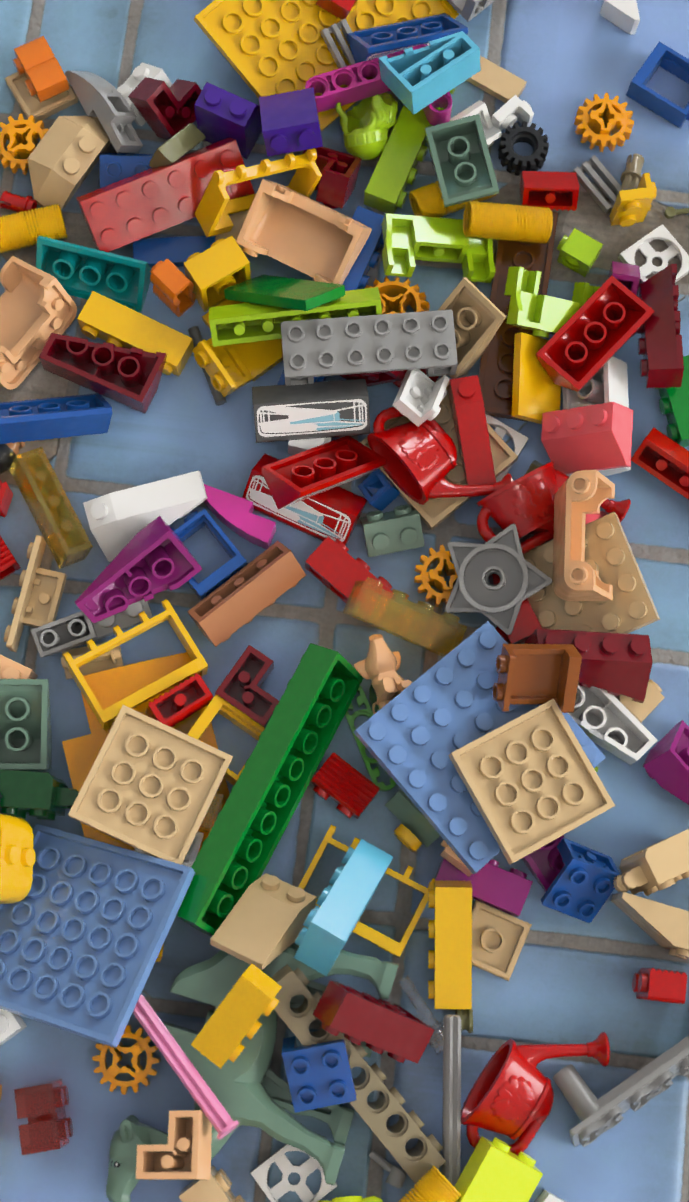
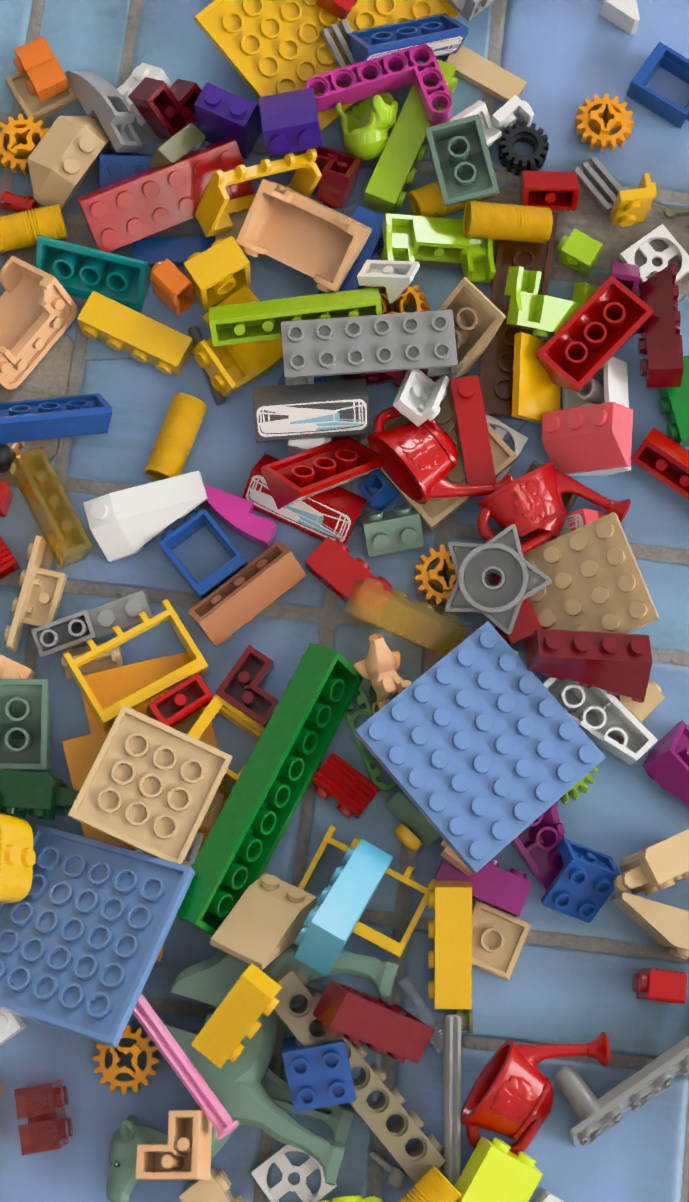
dark red wedge [39,333,167,414] -> none
magenta wedge [75,516,202,623] -> none
green tile [224,274,345,311] -> none
medium azure wedge [378,31,481,115] -> none
tan plate [448,699,615,865] -> none
dark orange panel [493,644,582,712] -> none
light nougat windscreen [552,470,615,601] -> none
dark tan axle [620,153,645,191] -> none
none -> yellow piece [144,393,207,481]
none -> white slope [357,260,420,304]

